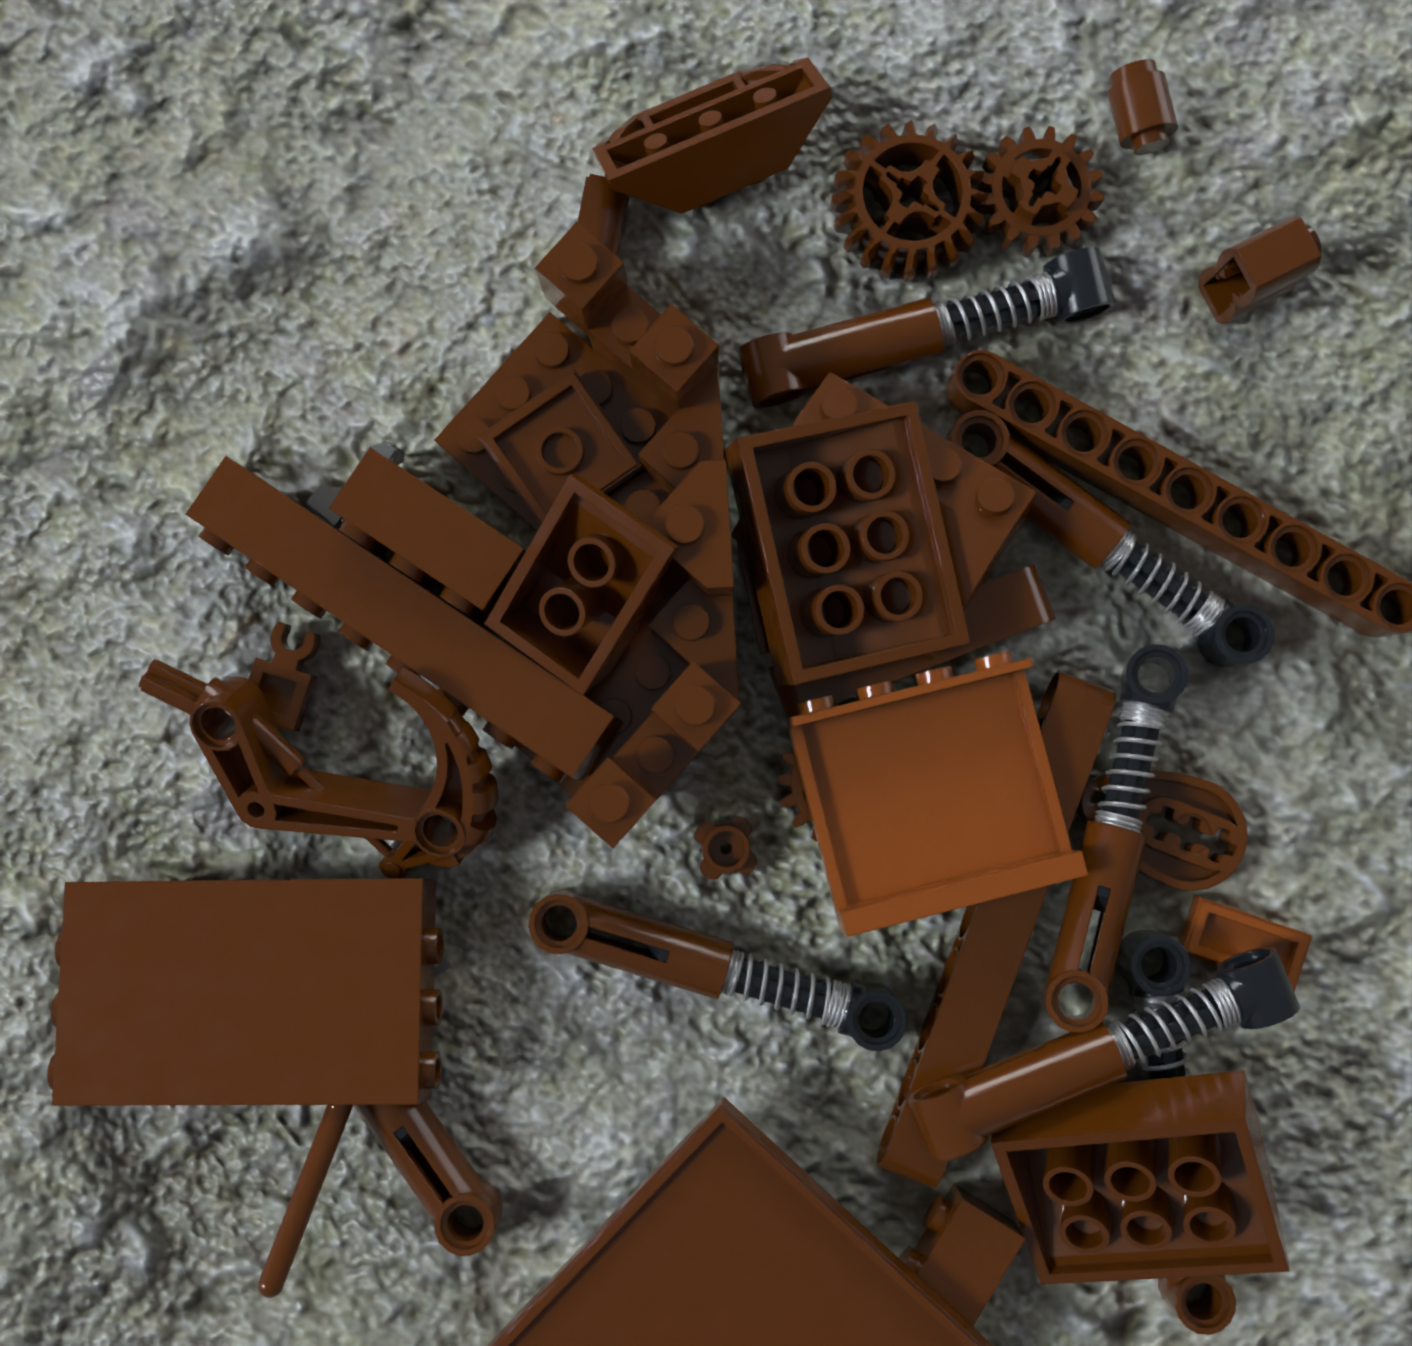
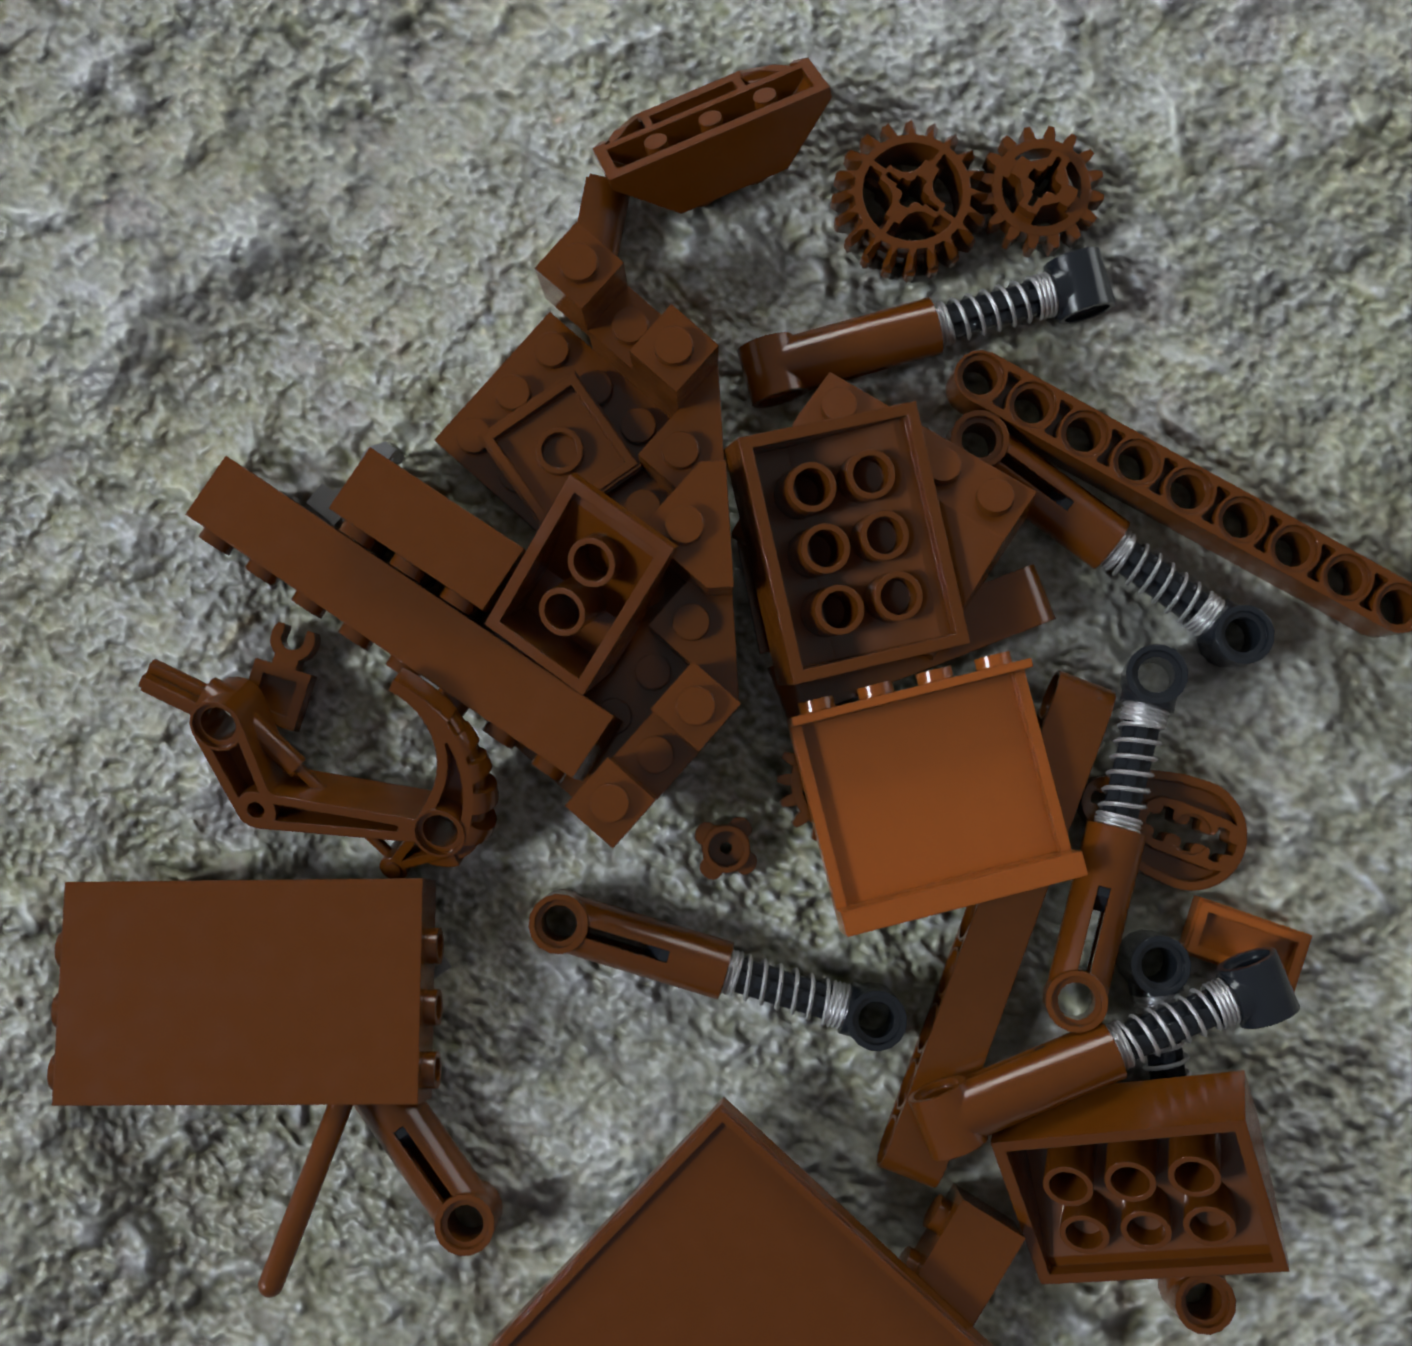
reddish brown brick [1107,59,1178,155] -> none
reddish brown brick [1198,216,1321,324] -> none

